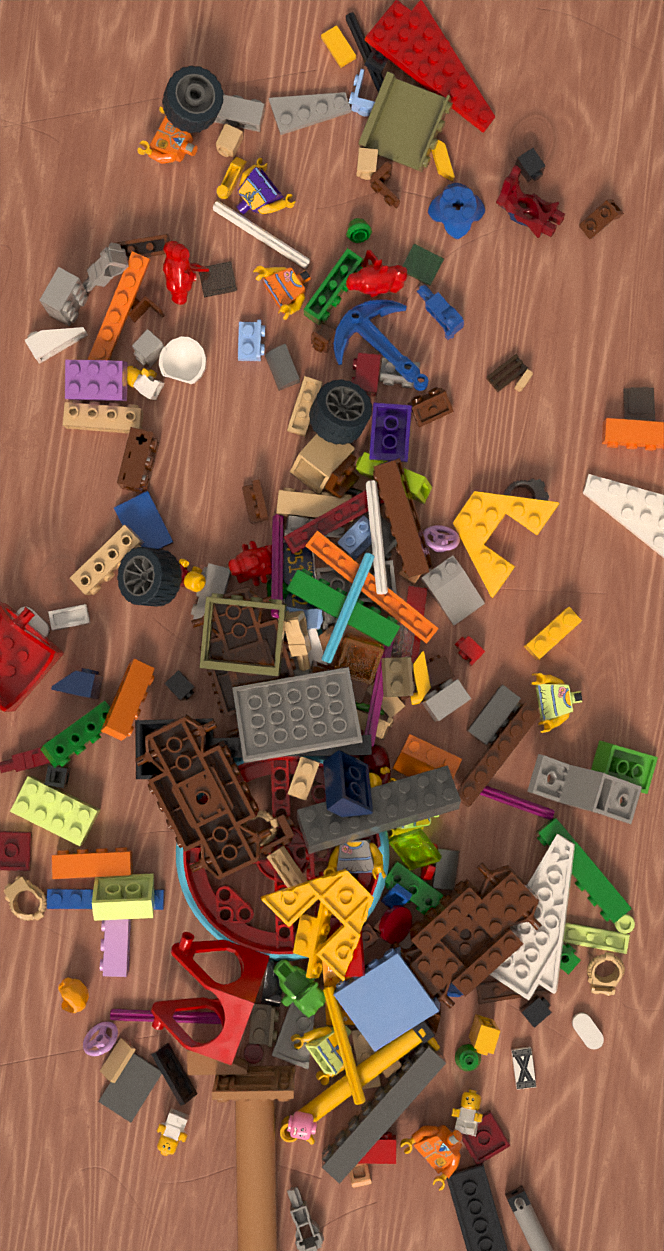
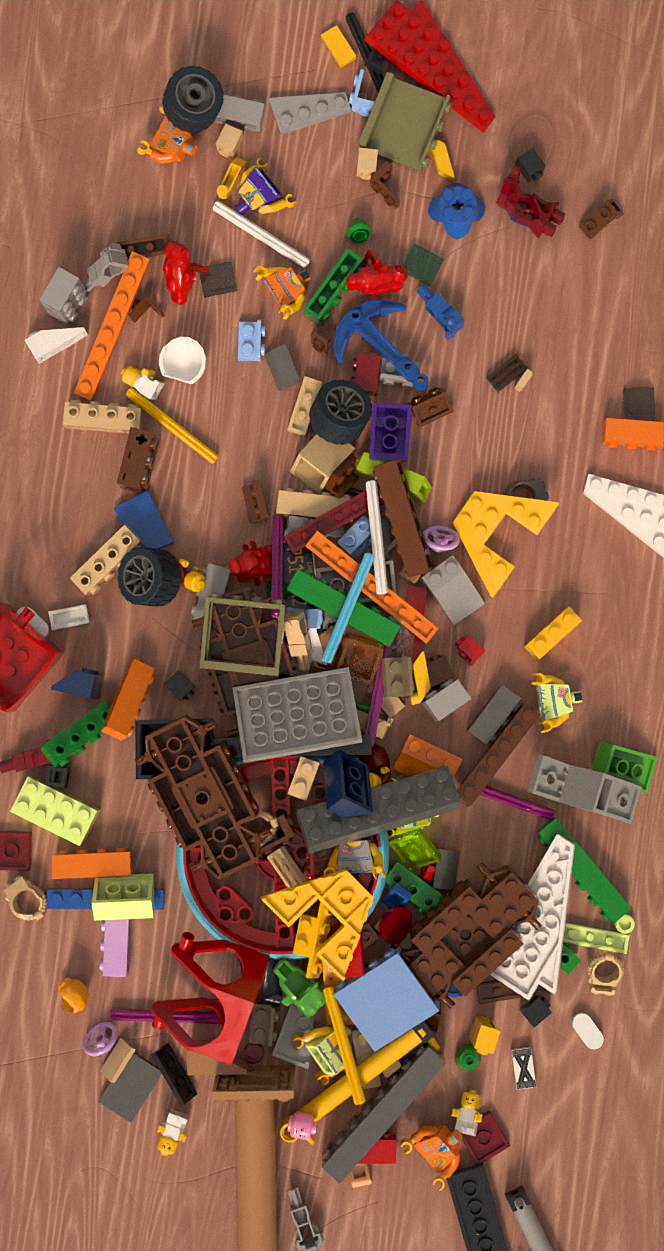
medium lavender brick [65,360,127,401] -> none
light grey brick [132,329,164,367] -> none
none -> yellow axle [125,388,218,464]

